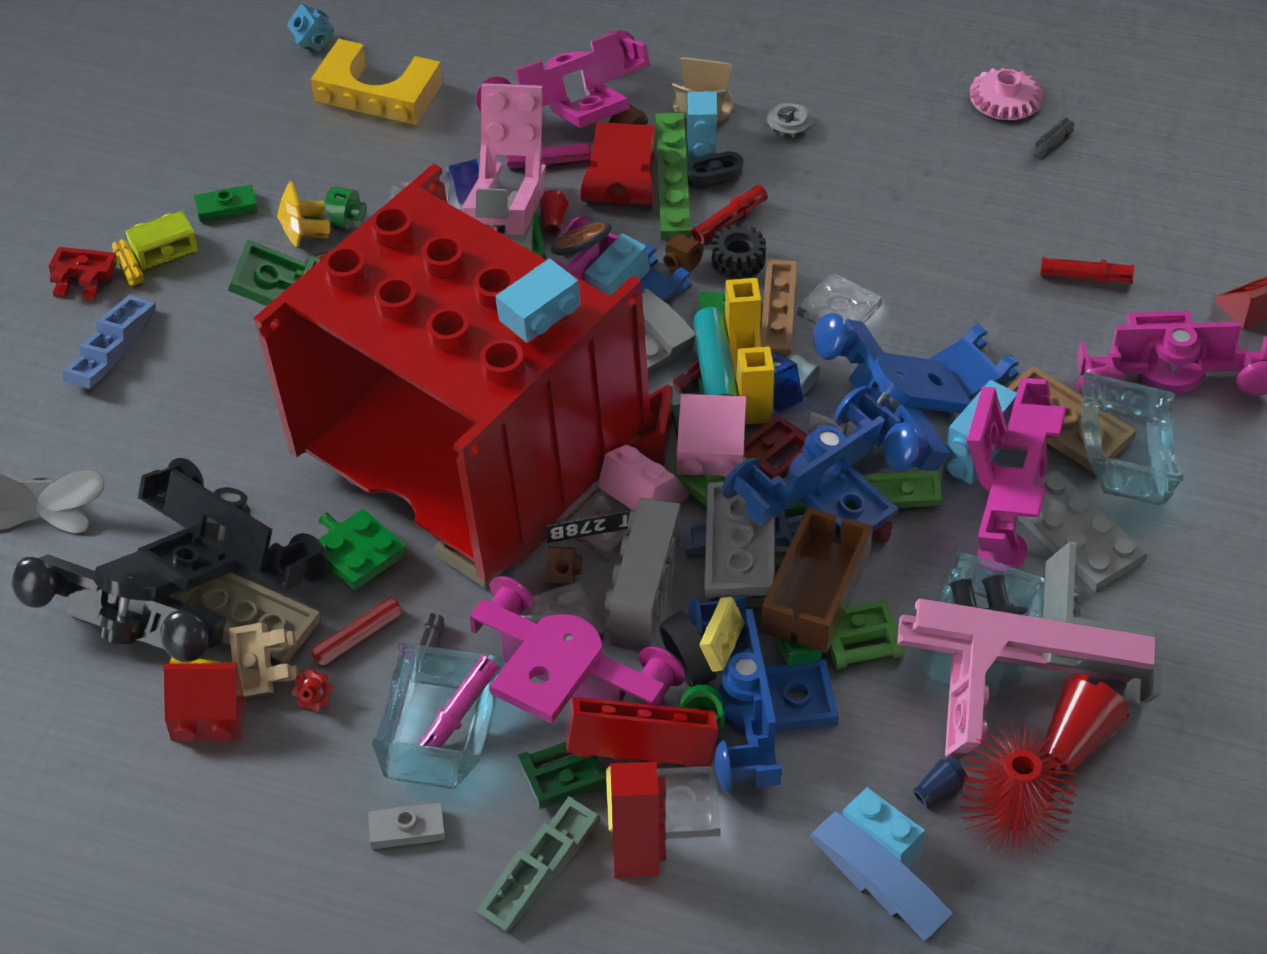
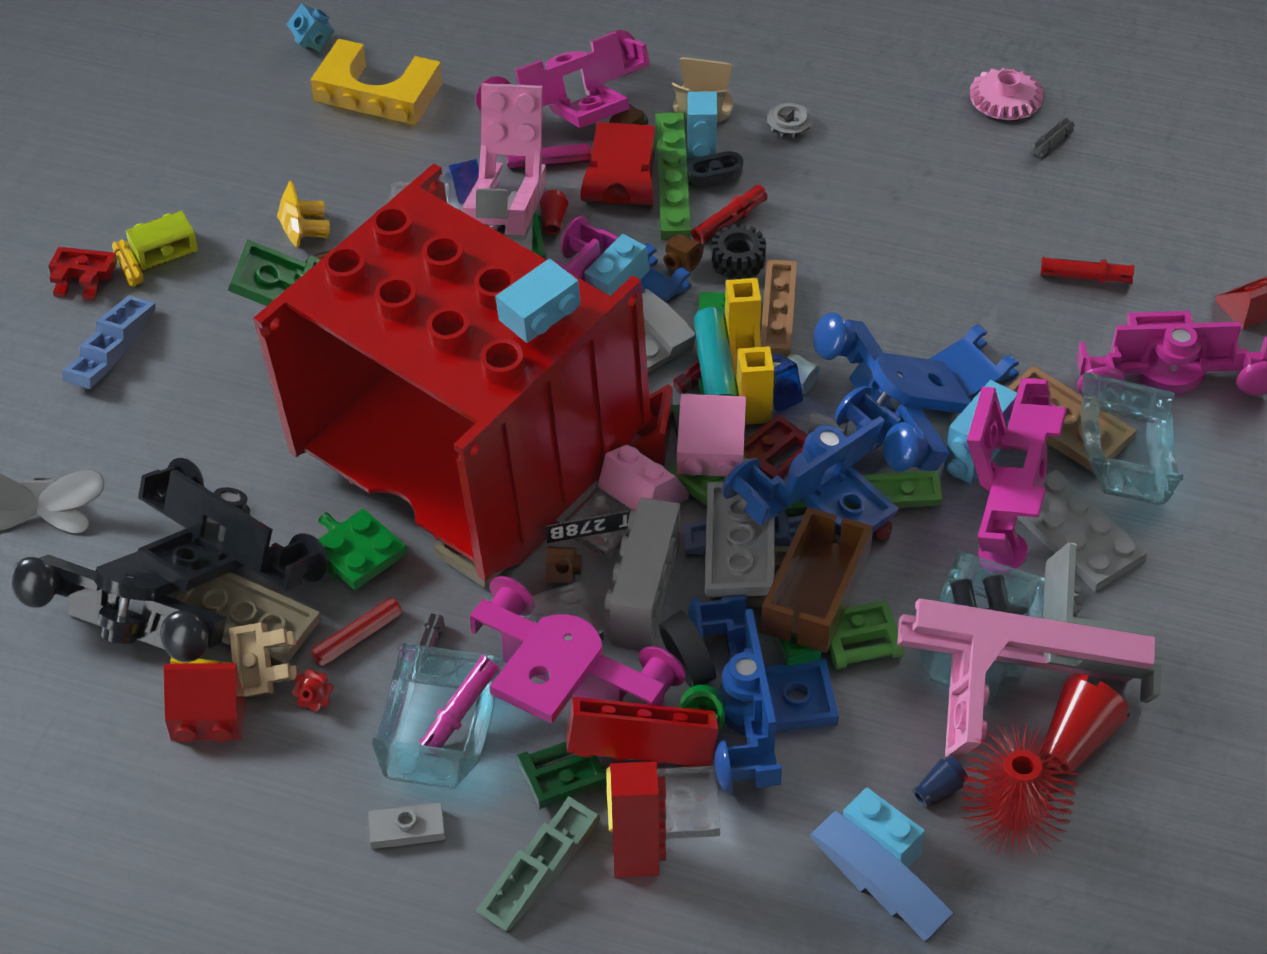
green plate [194,184,258,222] -> none
green piece [324,186,367,229] -> none
wheel [551,221,612,256] -> none
light yellow plate [699,597,745,672] -> none
clear plate [797,271,883,325] -> none

